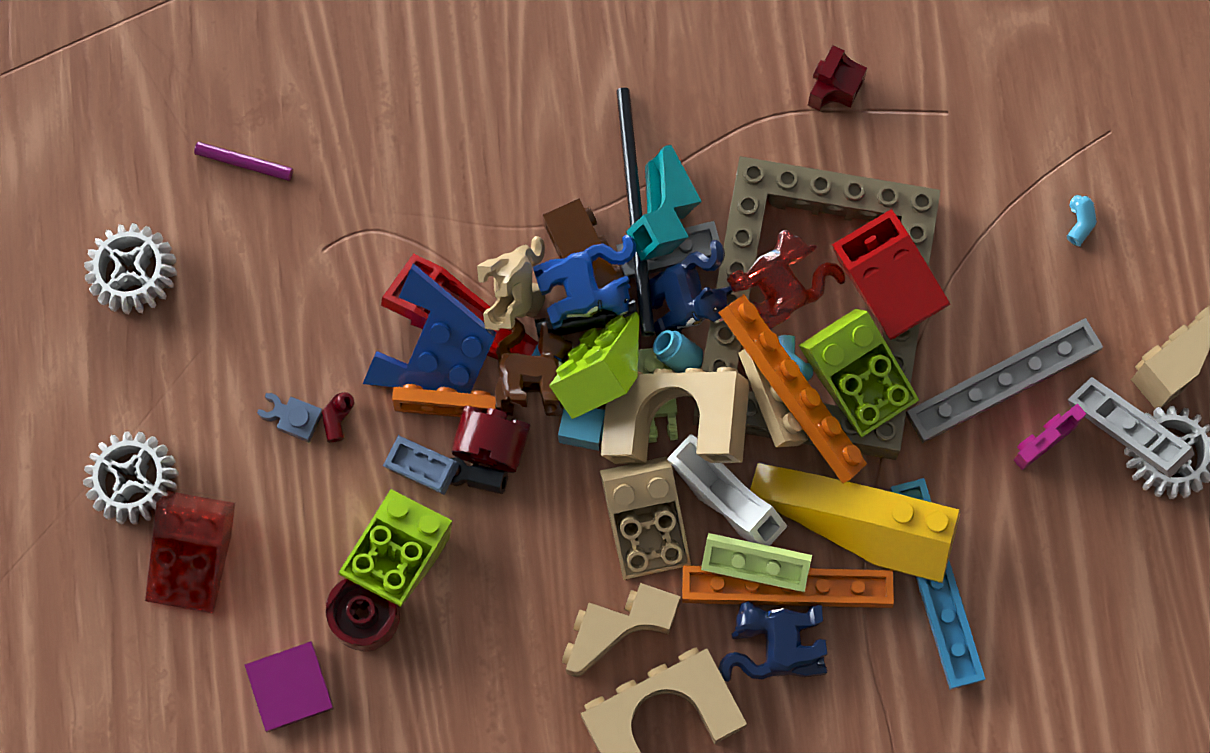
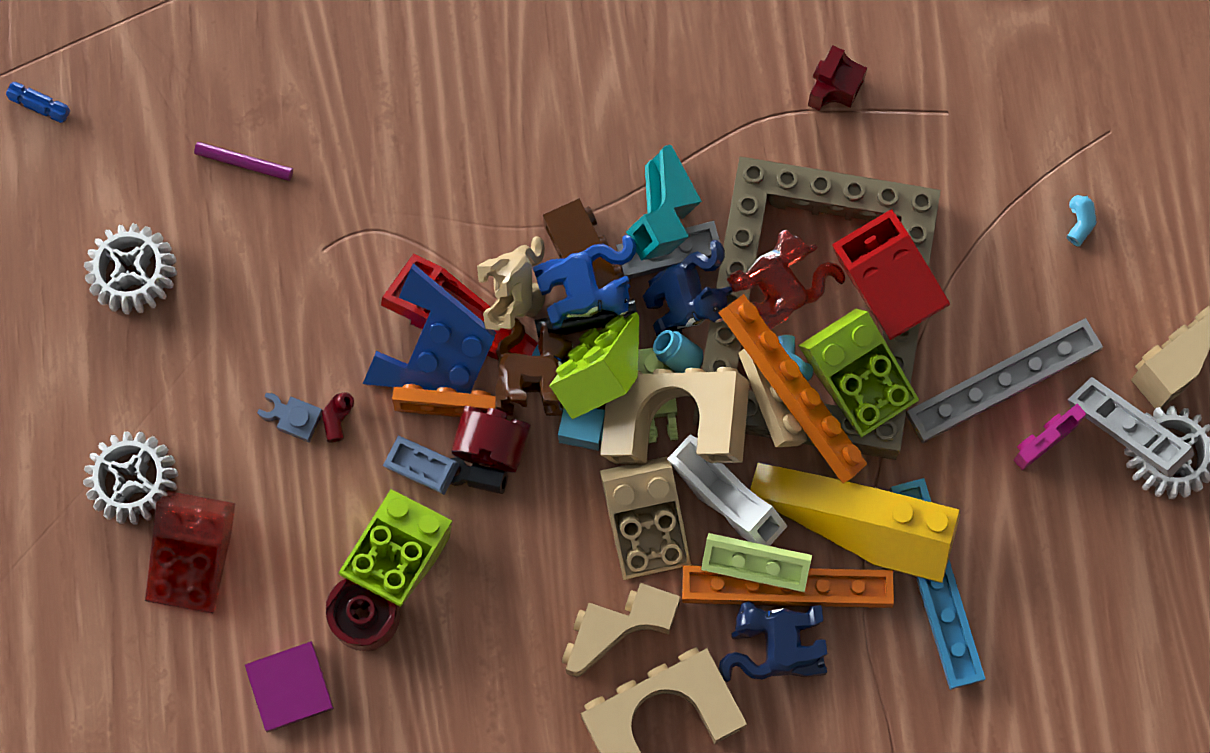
black piece [616,88,655,337] -> none
none -> blue axle [6,82,70,123]

